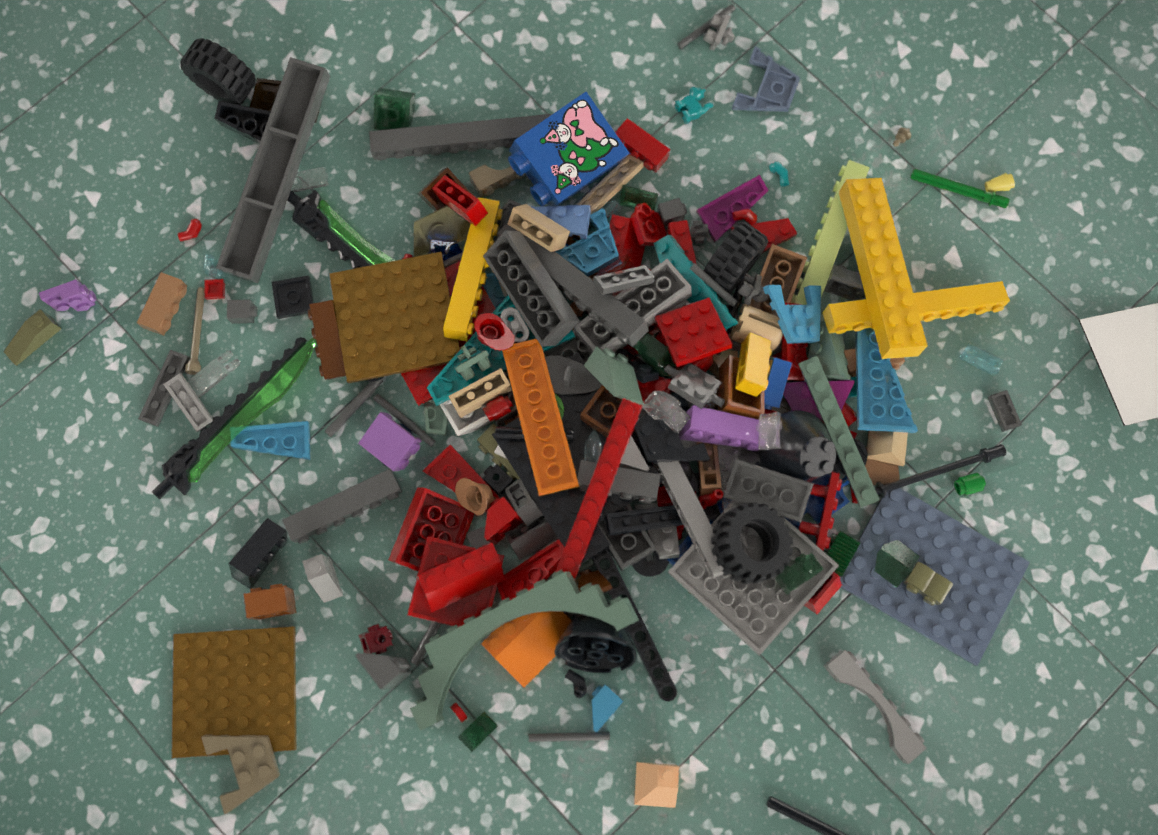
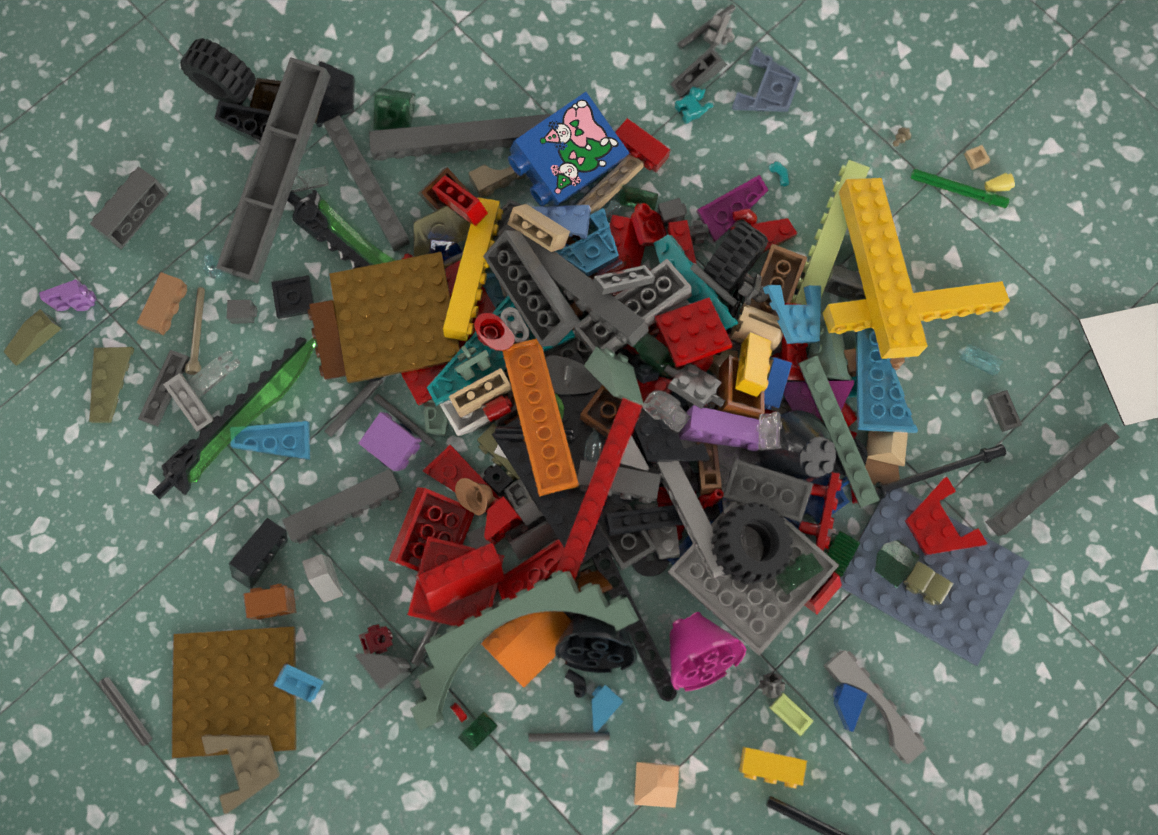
red arm [177,218,202,242] -> none
red tile [204,279,225,300] -> none
green brick [954,473,986,496] -> none
none -> olive wing [89,347,135,423]
none -> dark grey brick [90,166,168,250]
none -> dark grey axle [98,677,152,746]
none -> dark azure hinge [273,664,324,702]
none -> black wing [316,61,355,127]
none -> dark grey brick [323,115,410,252]
none -> dark pink cone [669,612,746,691]
none -> dark grey slope [670,47,728,98]
none -> yellow brick [739,747,807,788]
none -> dark grey gear [760,673,785,698]
none -> yellowish green tile [769,693,813,736]
none -> blue slope [833,683,868,732]
none -> red wing [905,477,988,555]
none -> tan plate [964,145,990,170]
none -> dark grey brick [985,423,1120,537]

